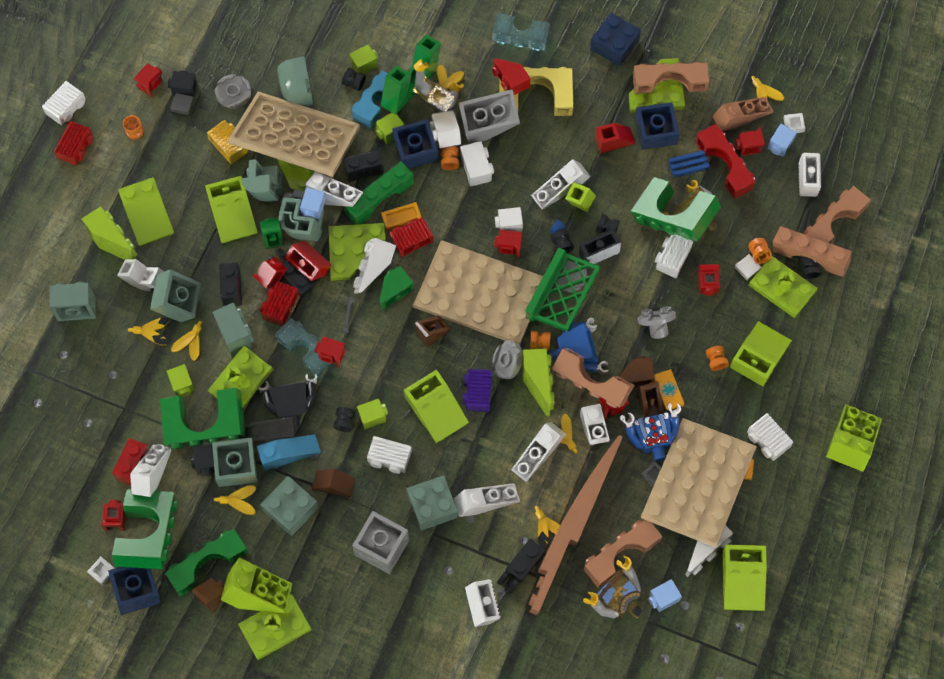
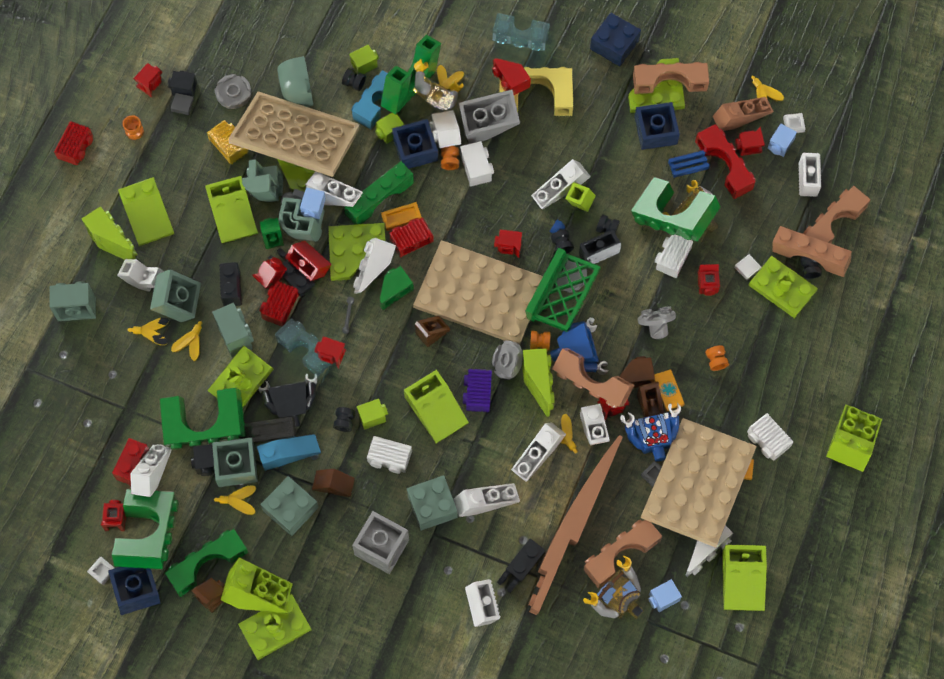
white brick [42,81,86,125] -> none
lime brick [167,364,195,397] -> none
black brick [343,149,384,183] -> none
white brick [495,207,523,232] -> none
yellow piece [535,506,560,548] -> none
red slope [595,123,636,153] -> none
lime slope [730,321,792,387] -> none
orange wheel [748,238,772,264] -> none

